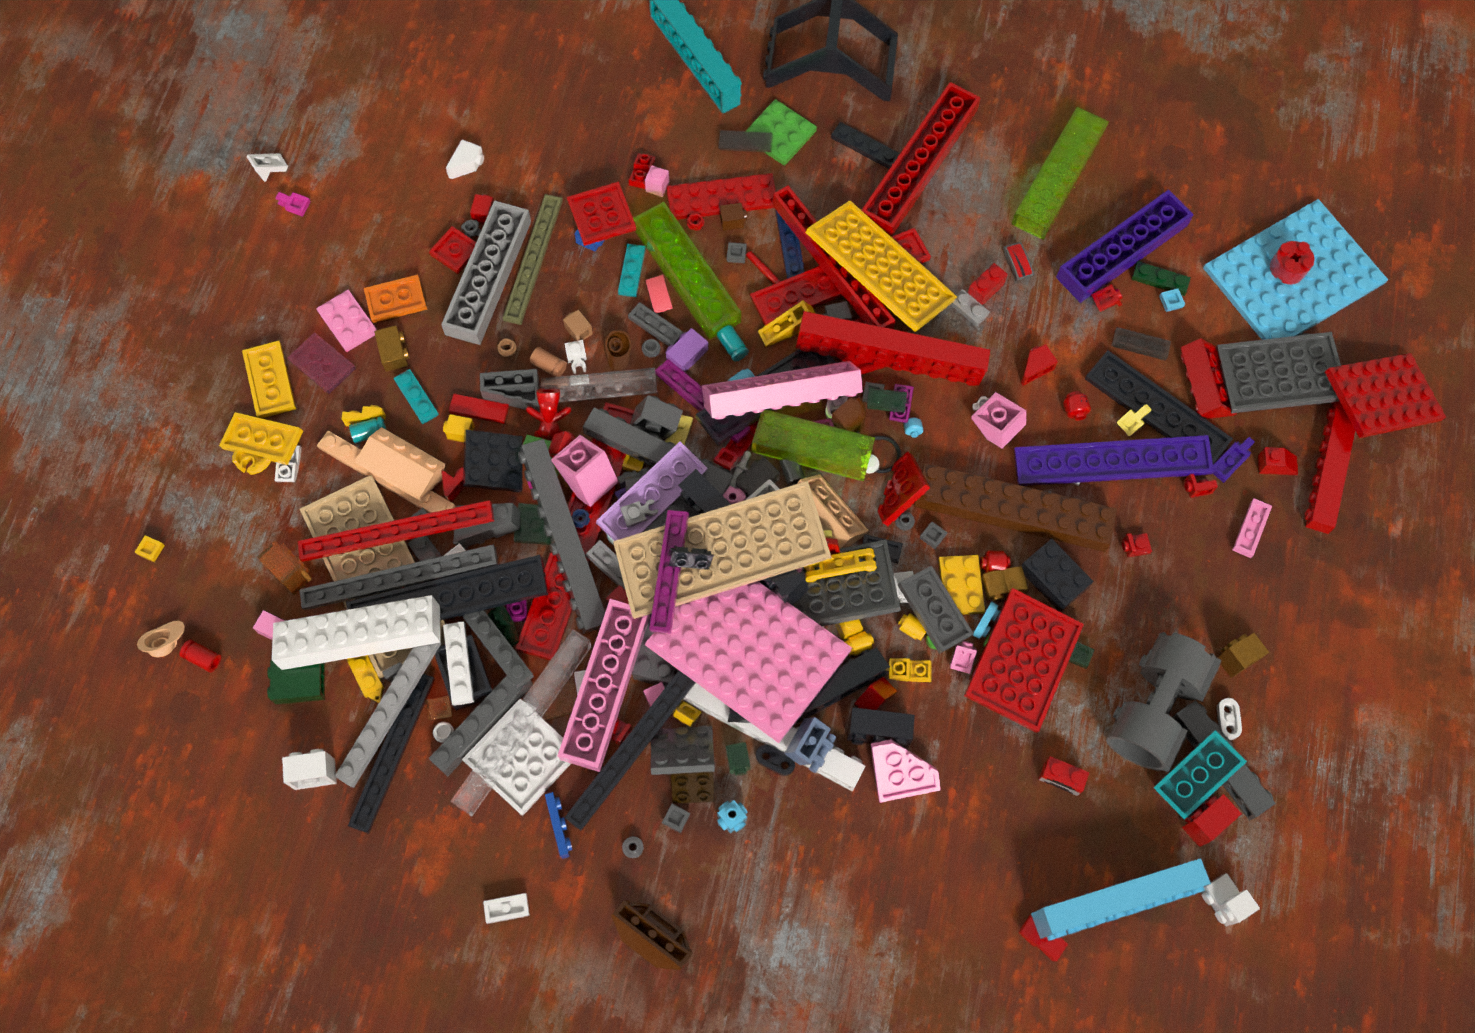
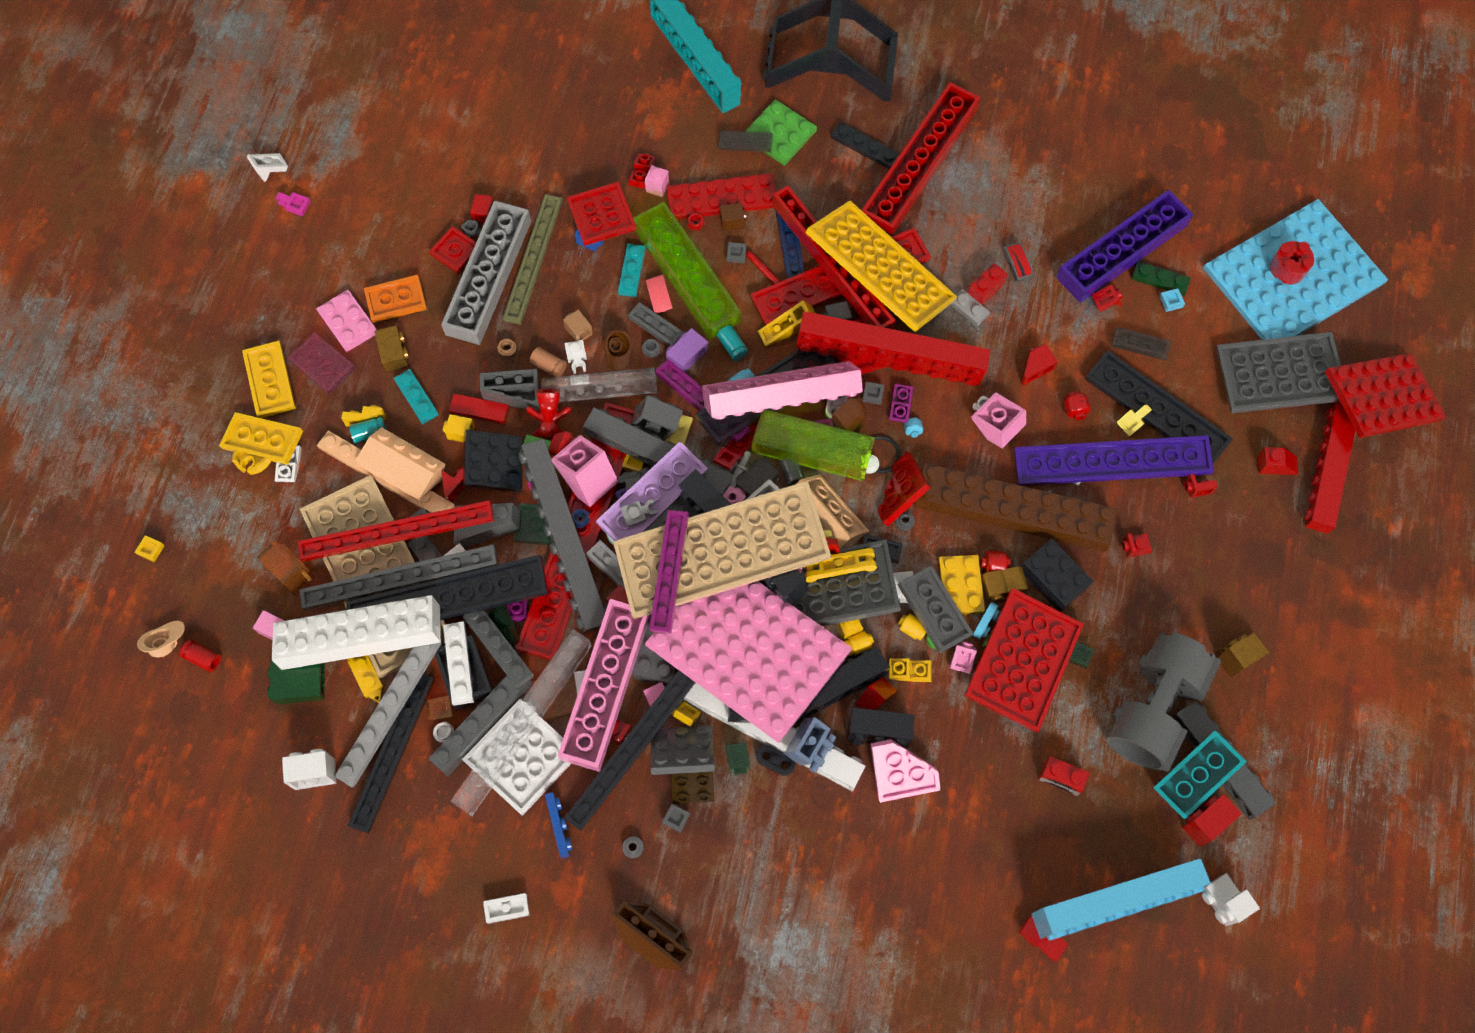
dark grey plate [382,662,403,683] -> none
white slope [446,140,484,179] -> none
black hinge [668,546,714,570] -> none
medium azure brick [717,800,748,833] -> none
clear green plate [867,388,907,413] -> none
dark grey plate [920,522,947,550] -> none
clear neon green brick [1012,107,1109,240] -> none
red slope [1181,338,1237,419] -> none
dark purple hinge [1213,437,1255,483] -> none
white plate [1217,698,1242,740] -> none
bright pink plate [1233,499,1272,558] -> none

